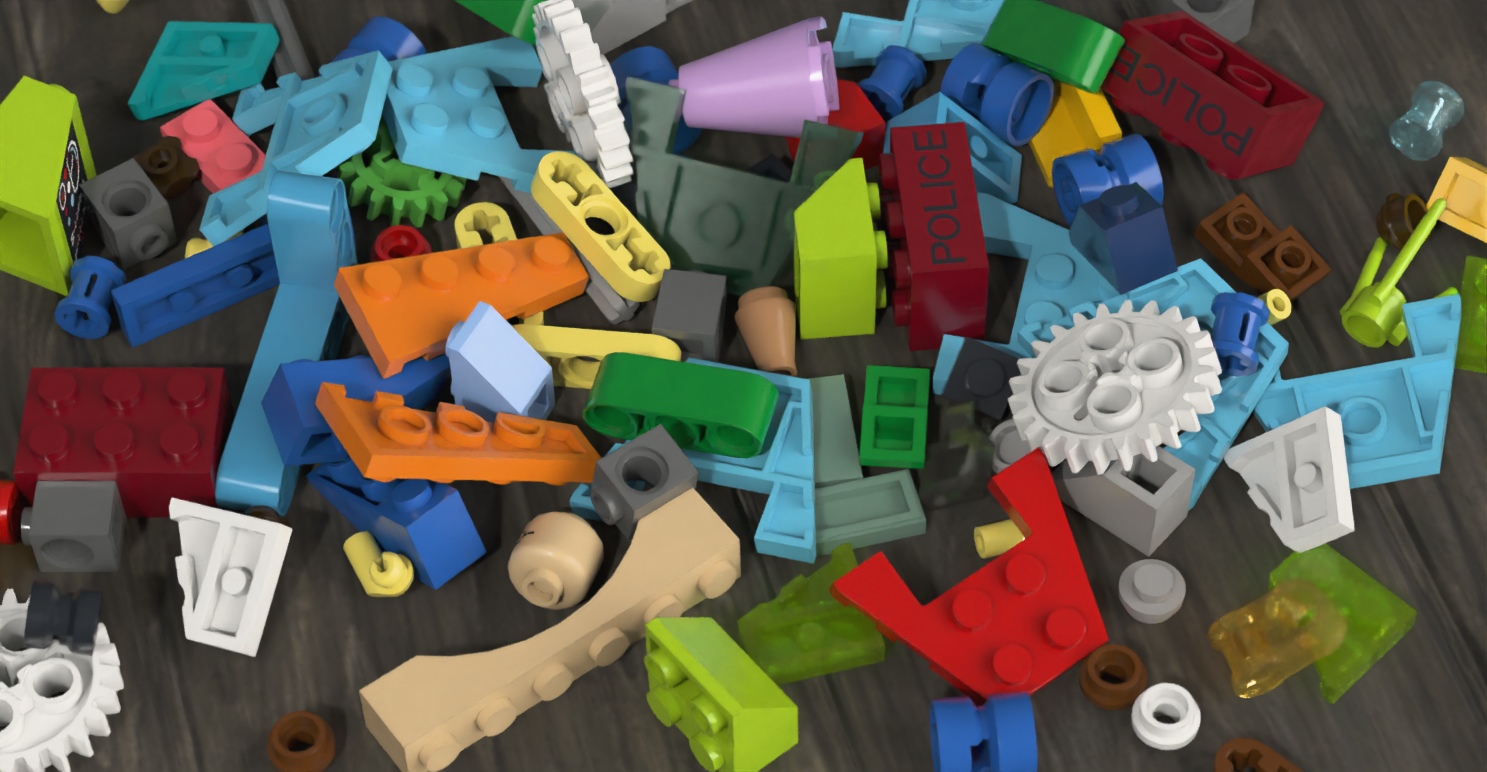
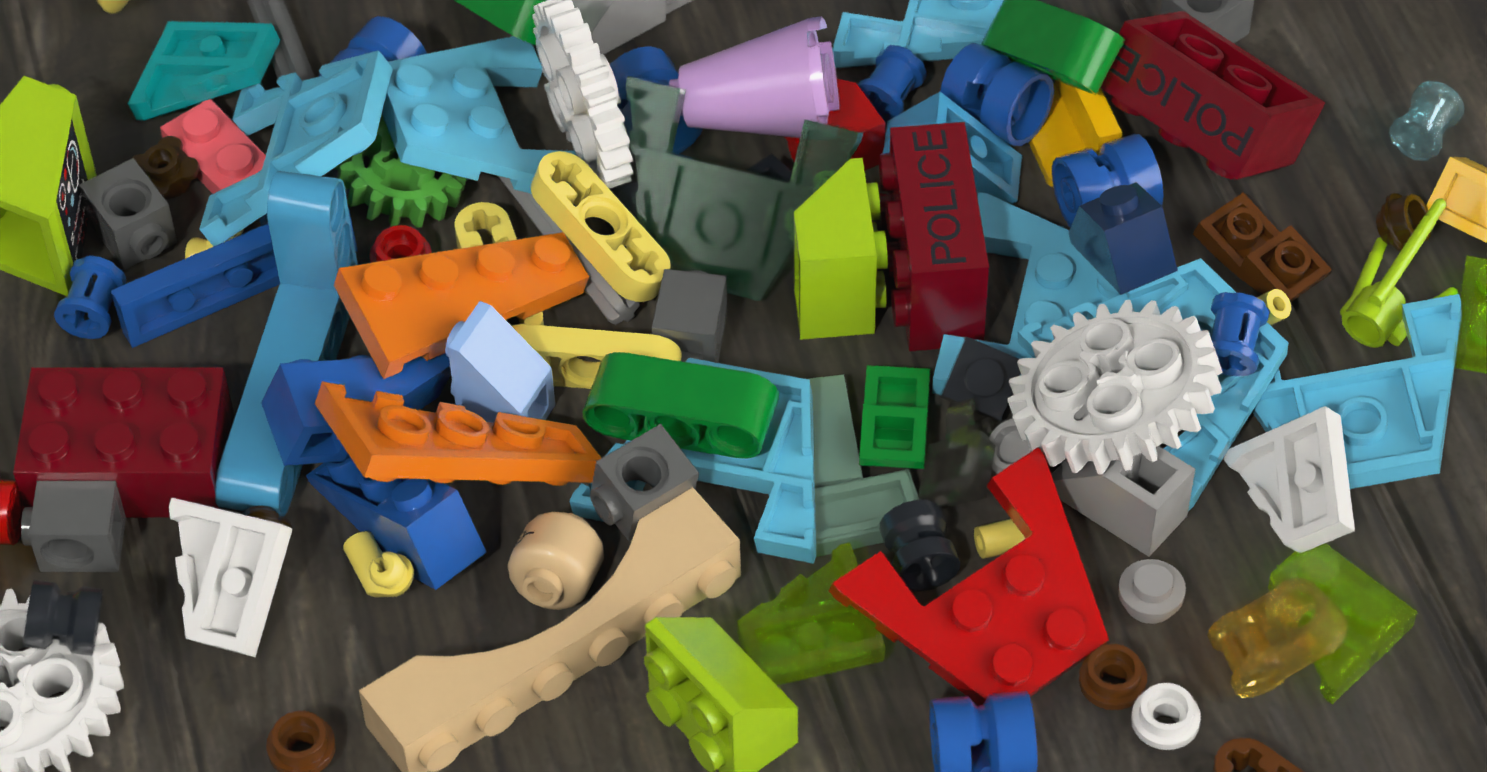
medium nougat cone [734,286,797,377] -> none
none -> black wheel [879,500,960,592]

